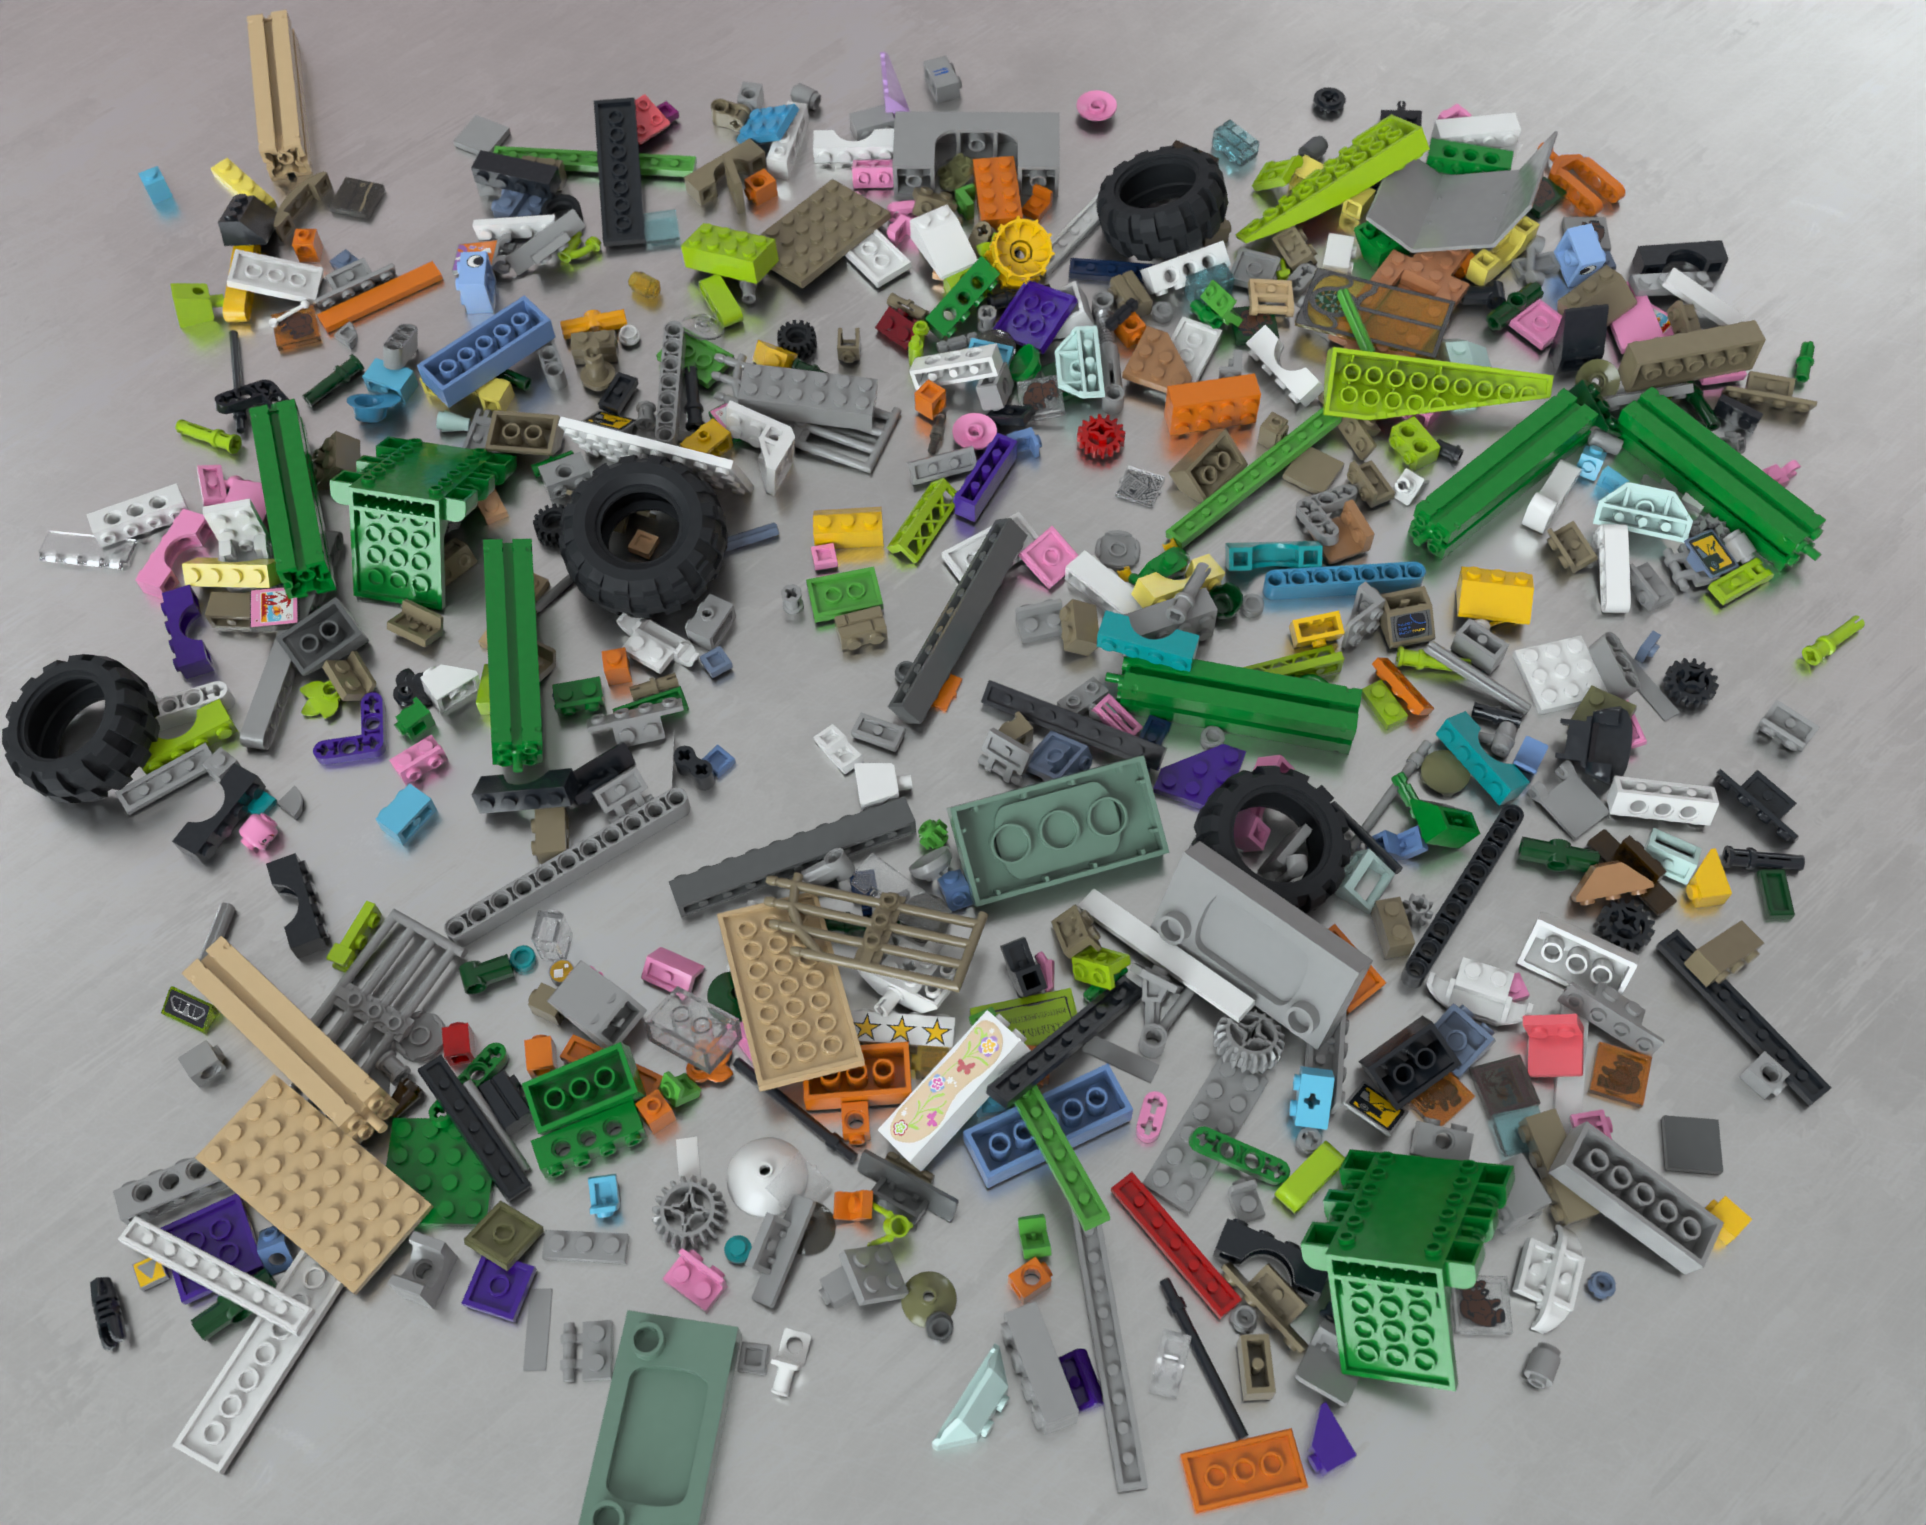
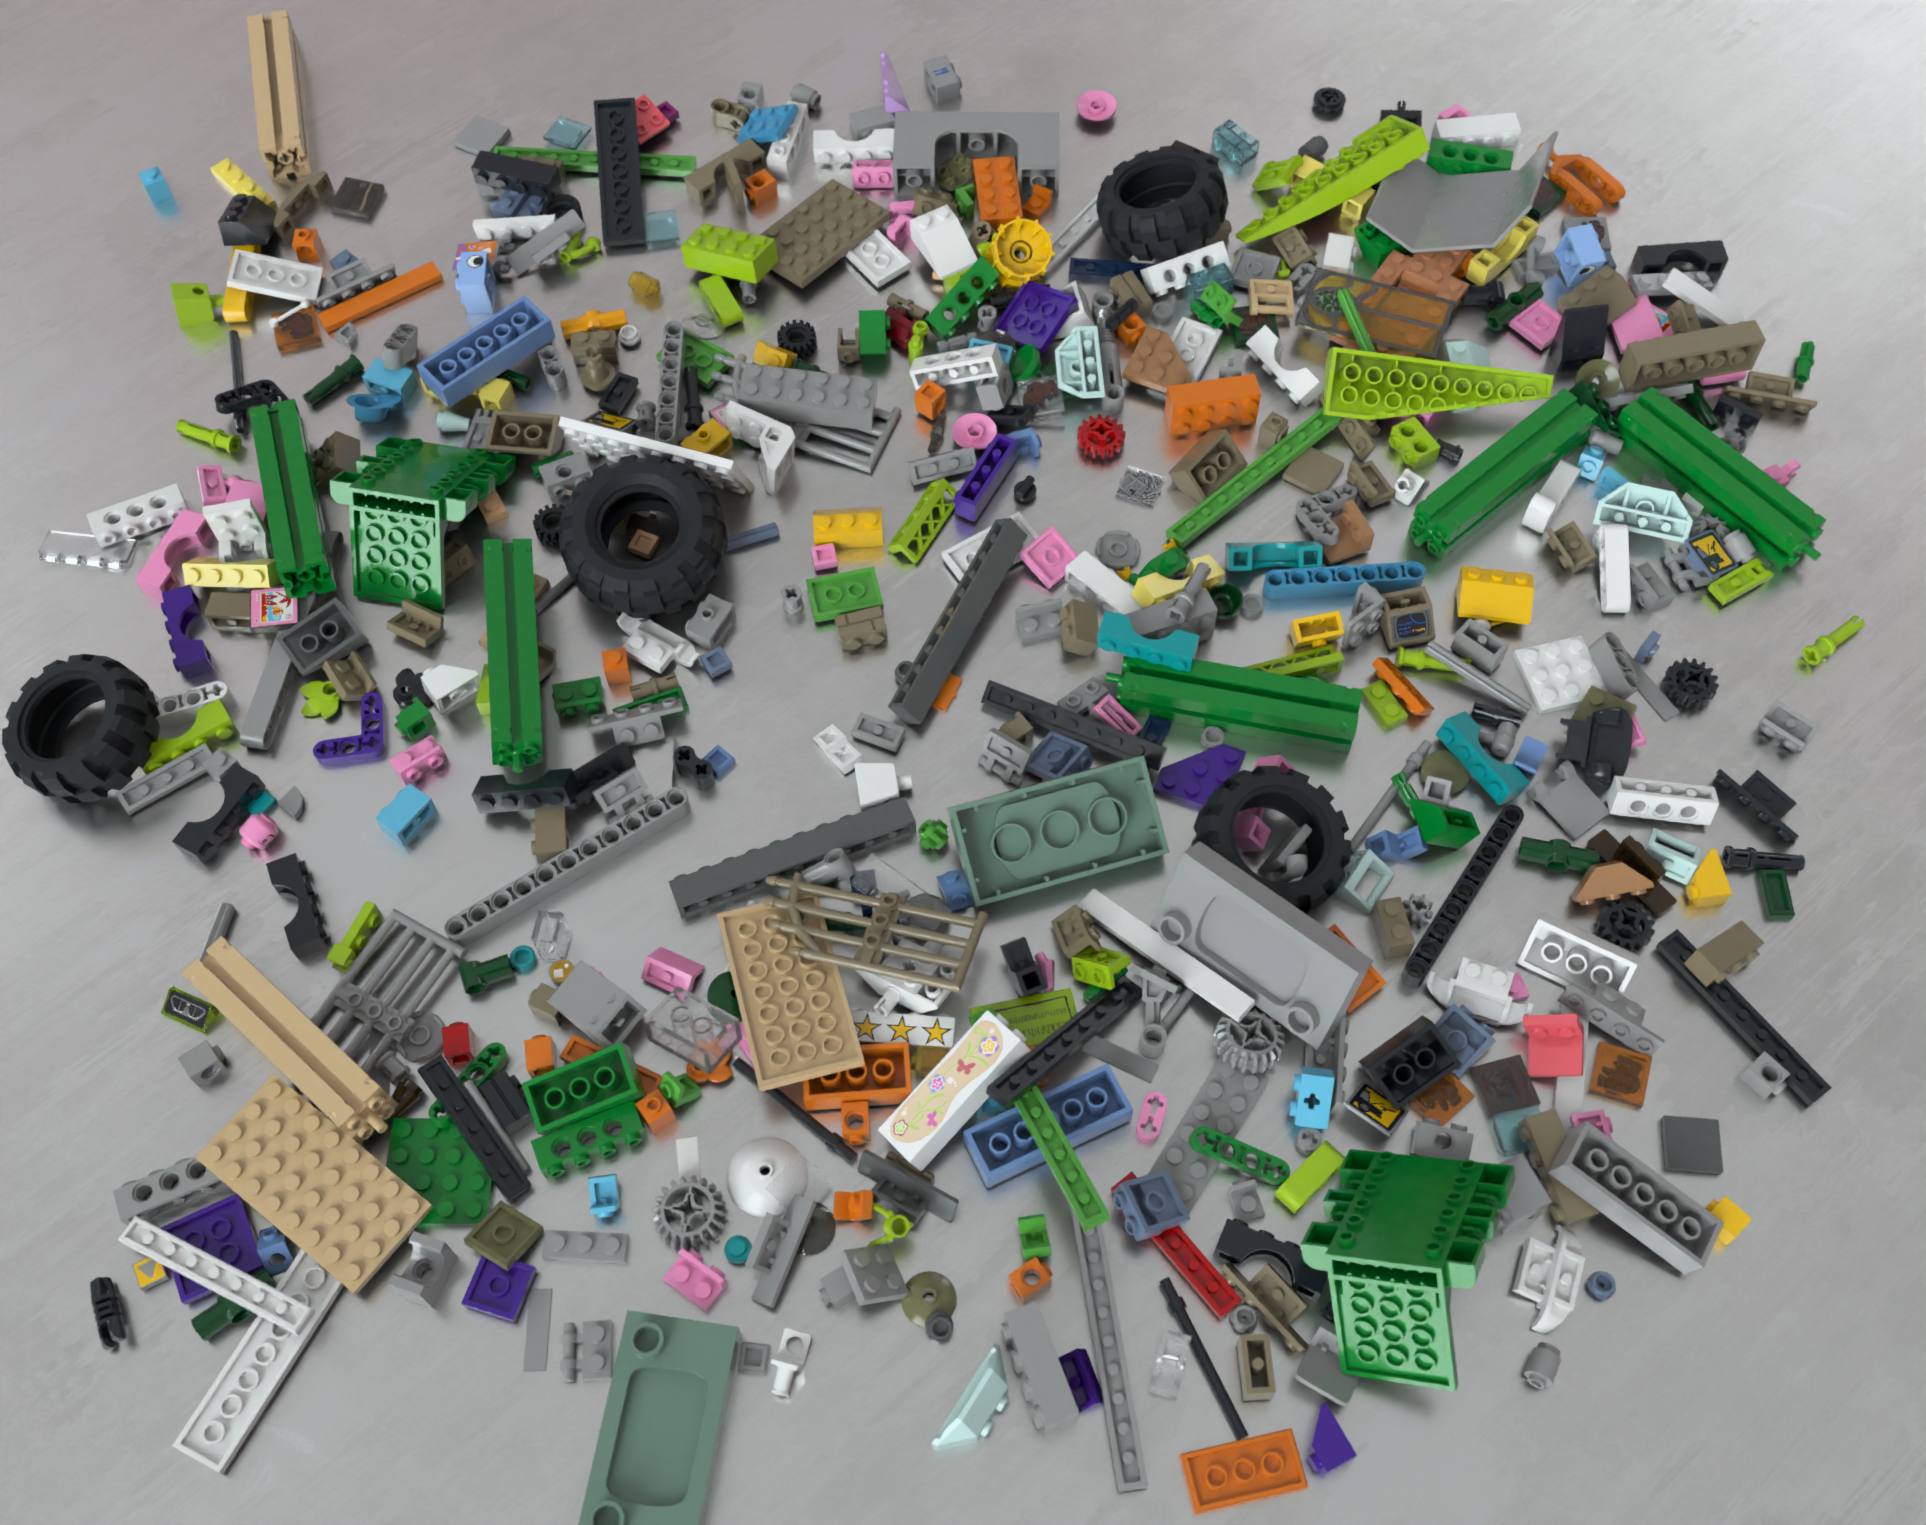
light grey piece [909,846,952,882] -> none
black bar [1331,801,1403,874] -> none
tile [1451,1275,1513,1335] -> none
none -> clear light blue piece [543,116,592,150]
none -> green brick [859,310,891,358]
none -> black plate [1014,475,1036,501]
none -> sand blue plate [1113,1169,1191,1241]
none -> light grey brick [1421,775,1455,806]

